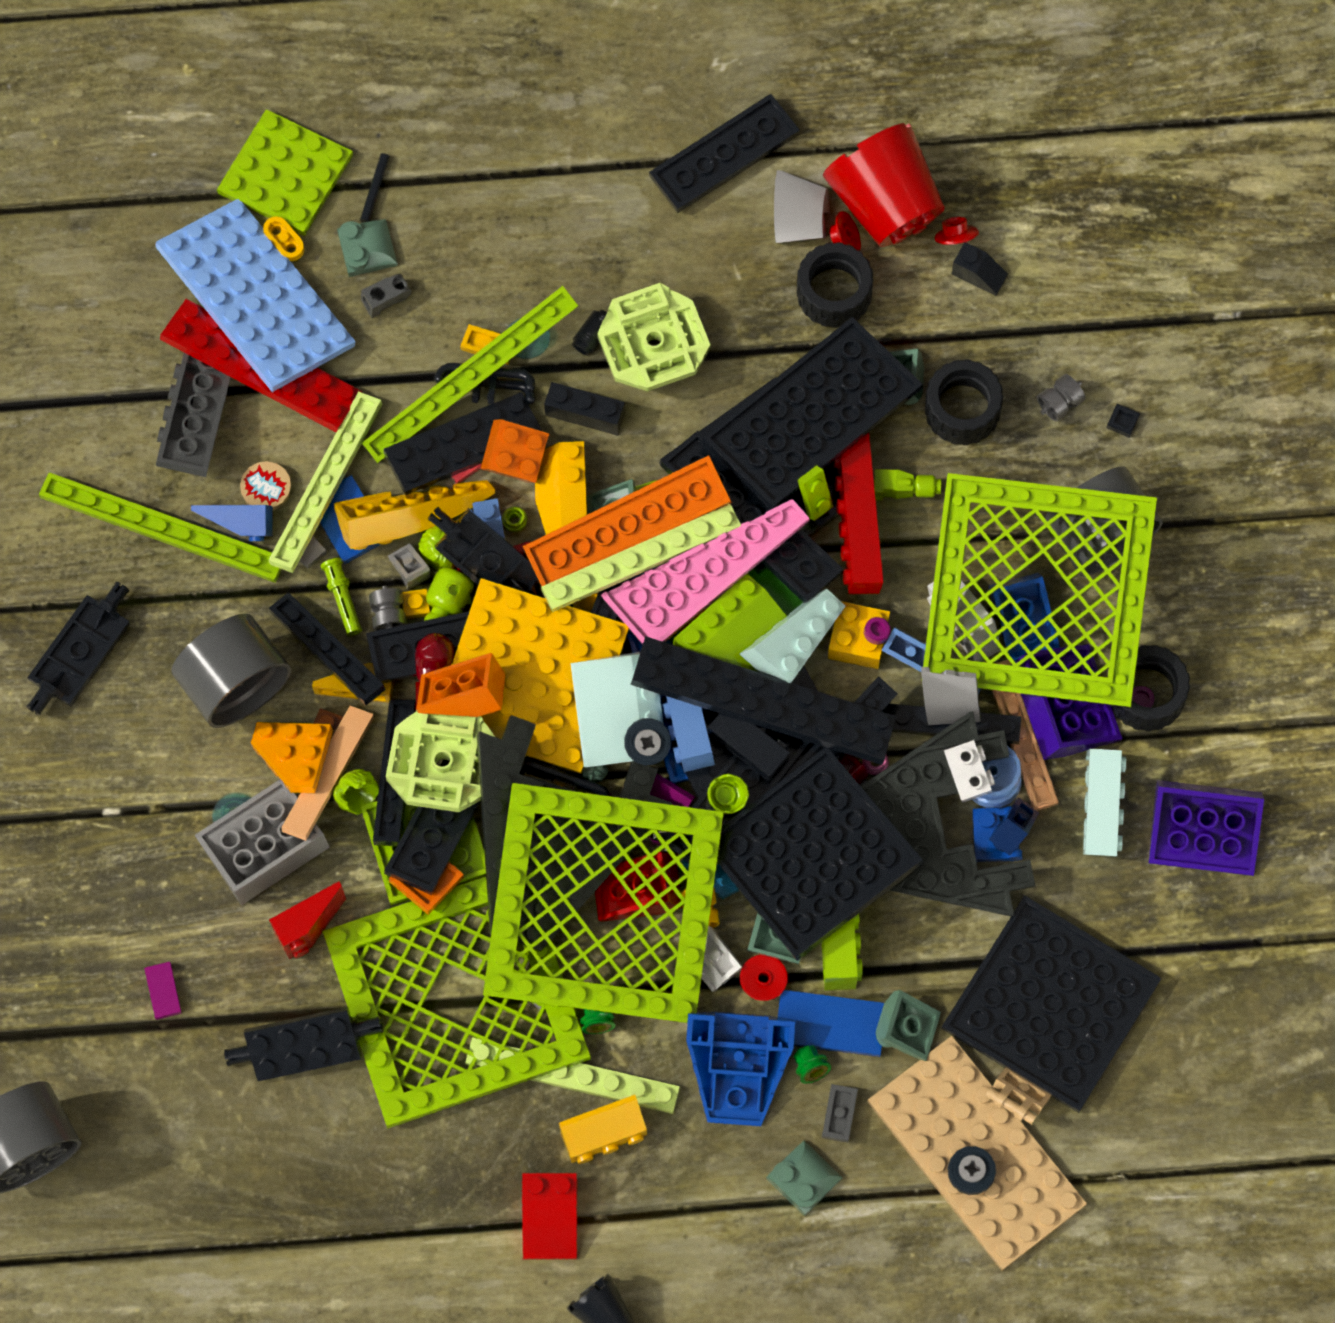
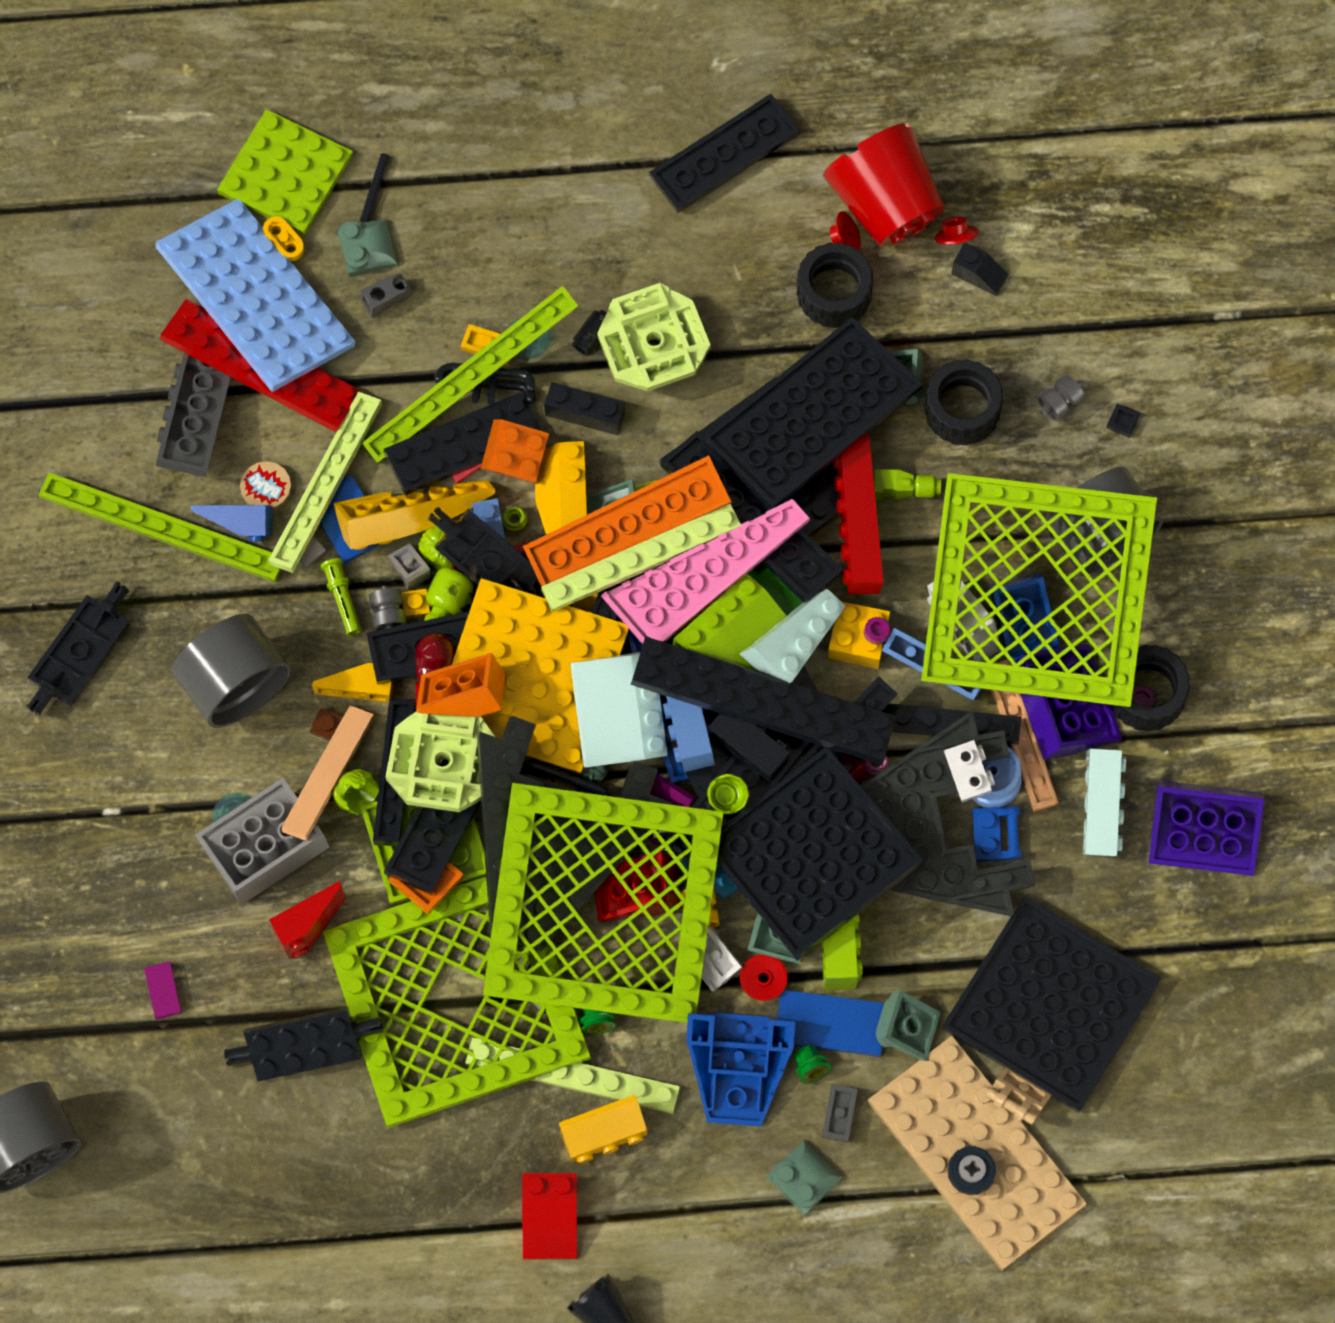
light orange plate [251,722,333,793] -> none
black plate [269,592,386,706] -> none
black wheel [624,718,671,765] -> none
light grey slope [774,170,830,243] -> none
lime plate [798,465,833,521] -> none
light grey slope [921,667,981,725] -> none
dark blue slope [989,797,1039,856] -> none

